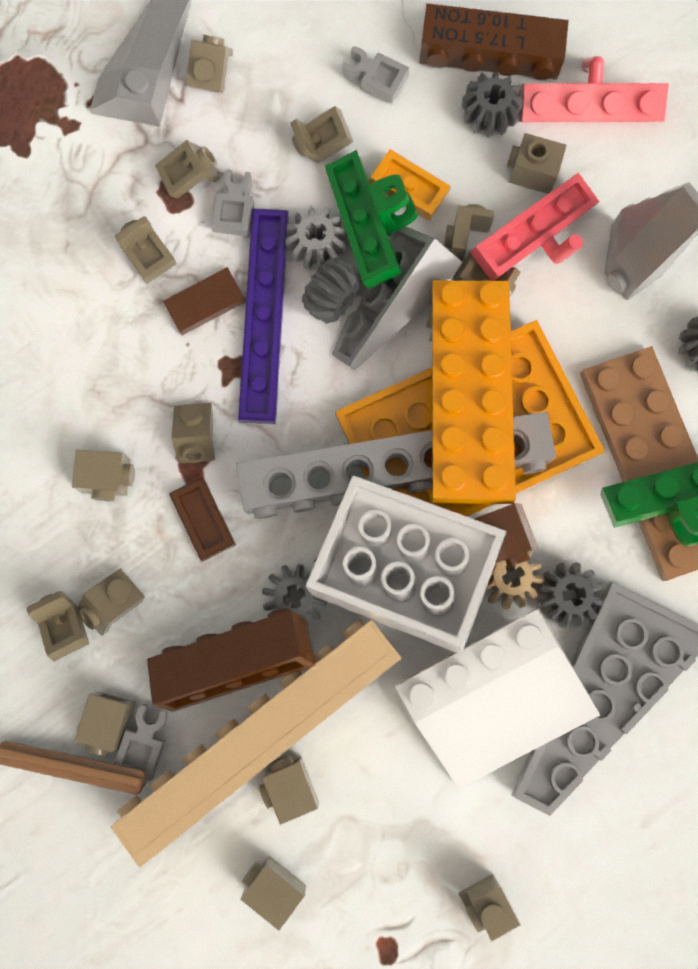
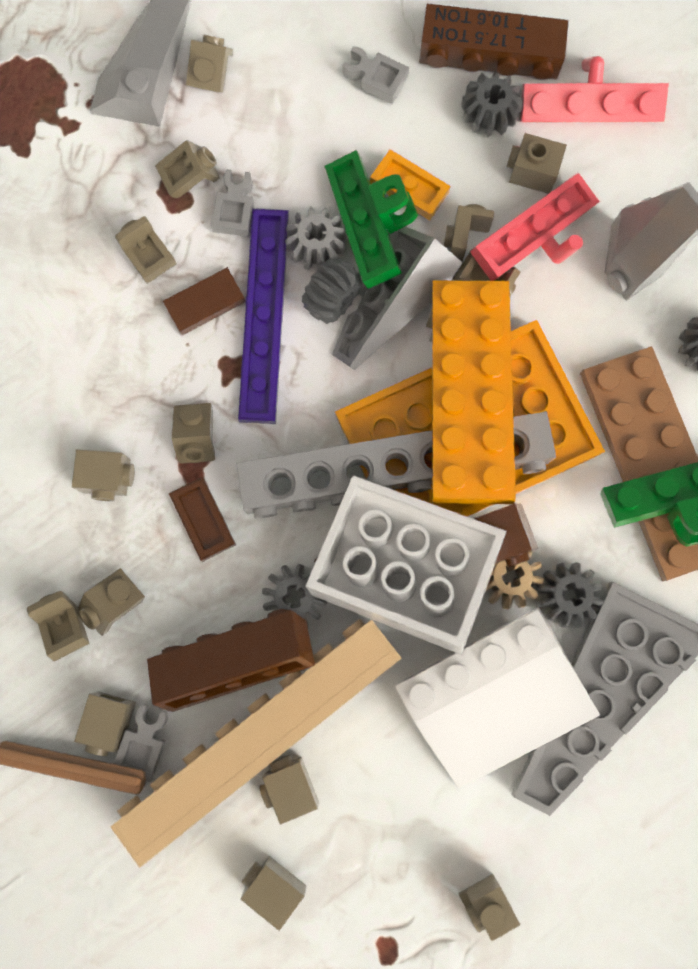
dark tan bracket [290,106,354,164] -> none

